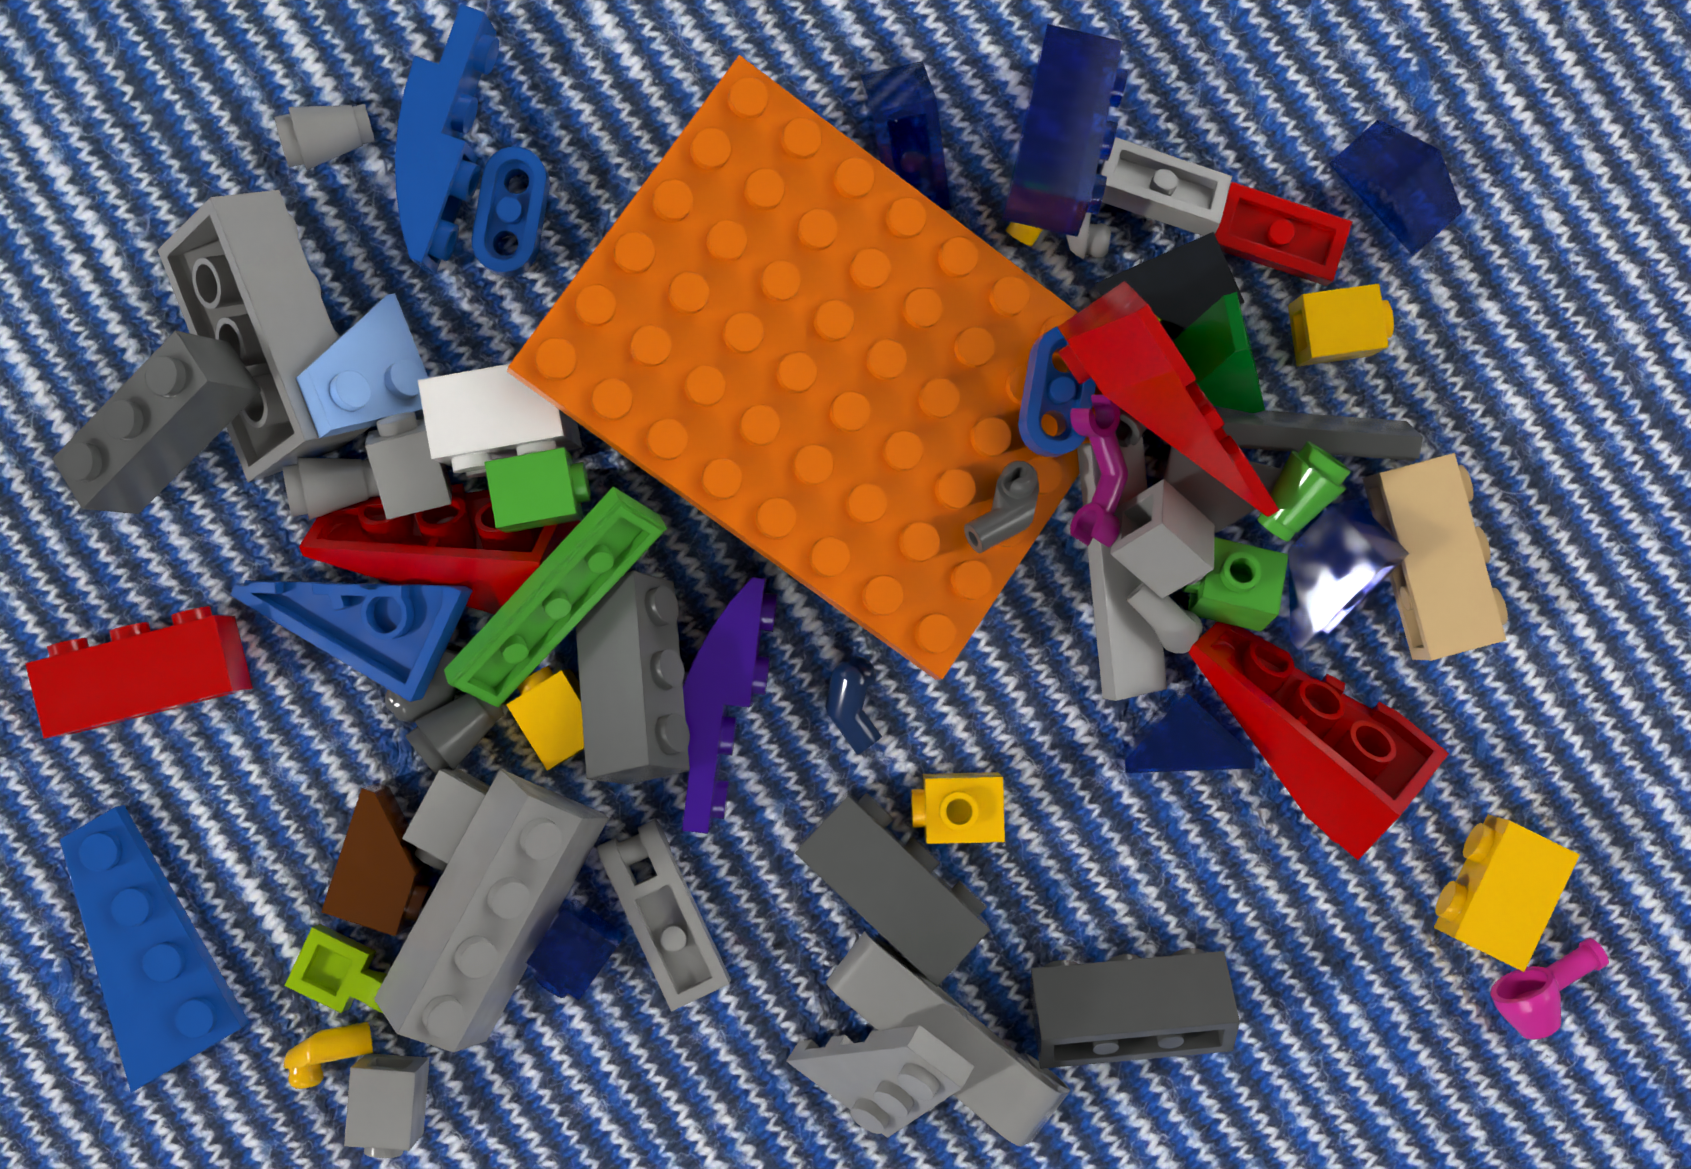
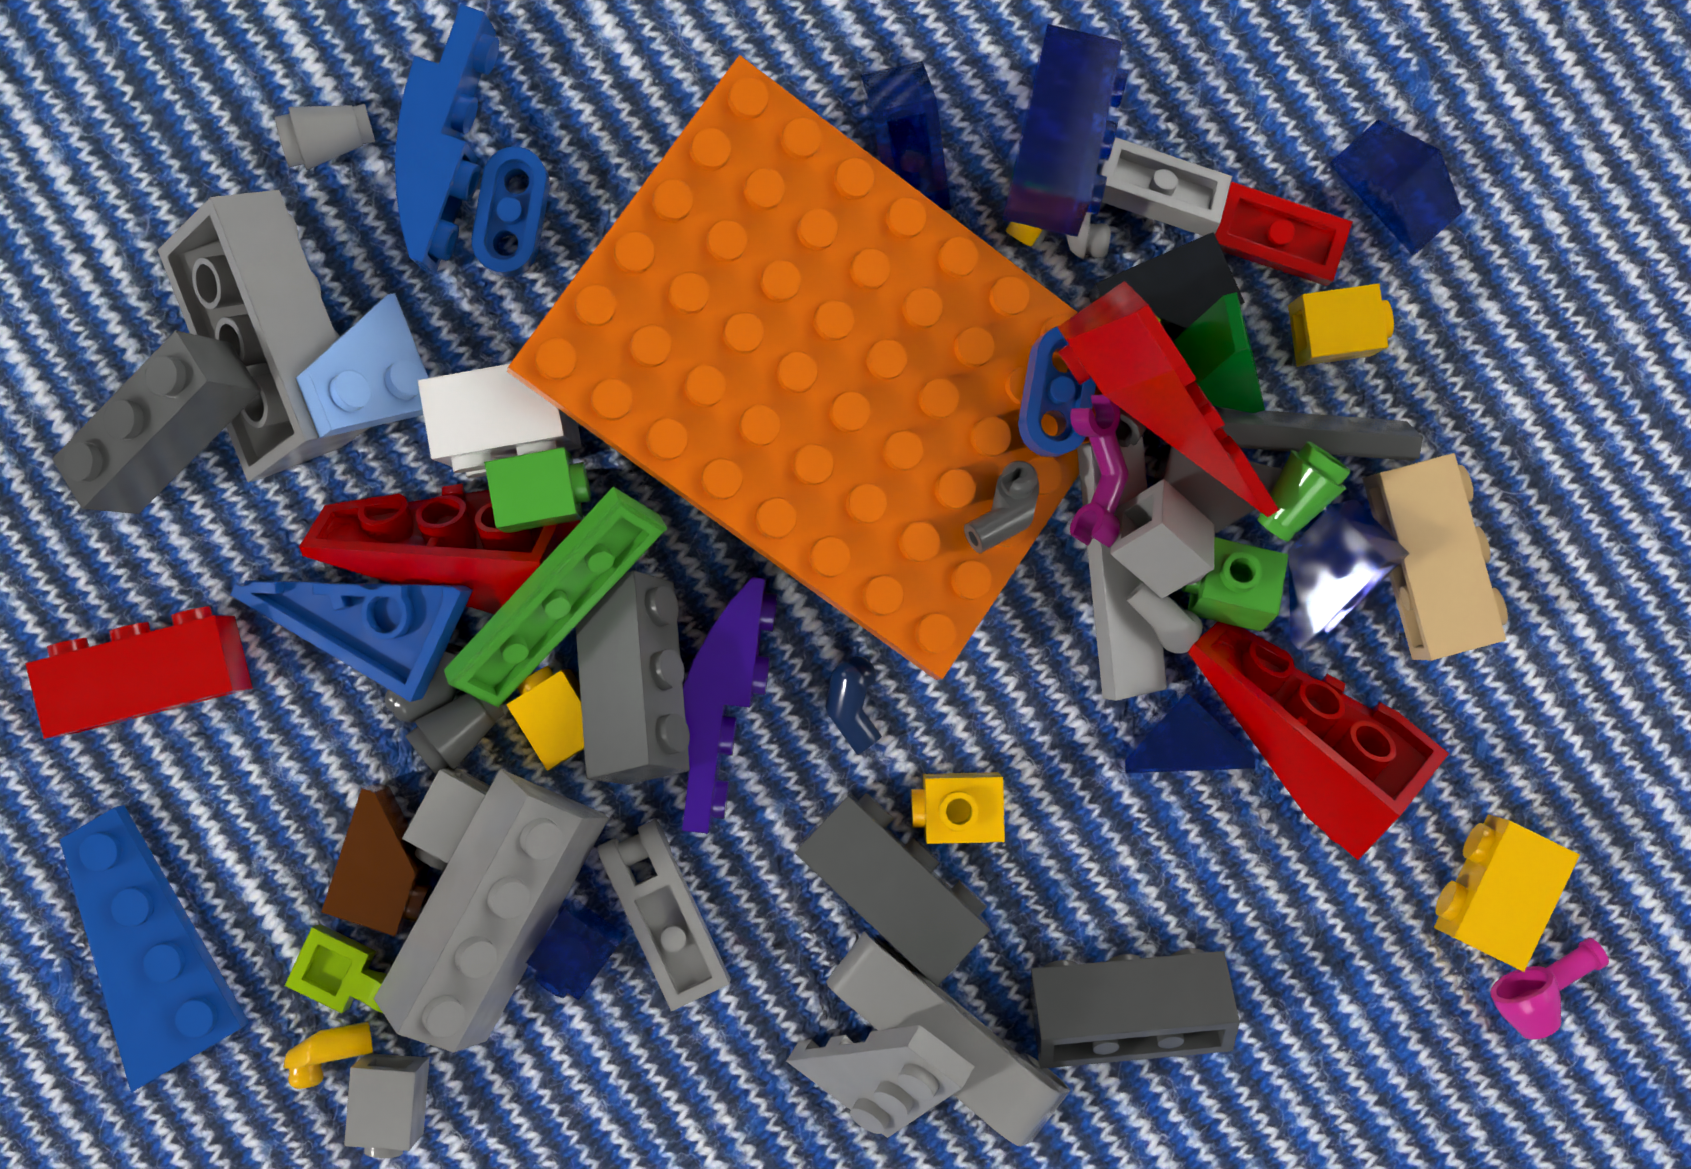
light grey cone [282,457,380,520] -> none
light grey brick [365,412,452,520] -> none

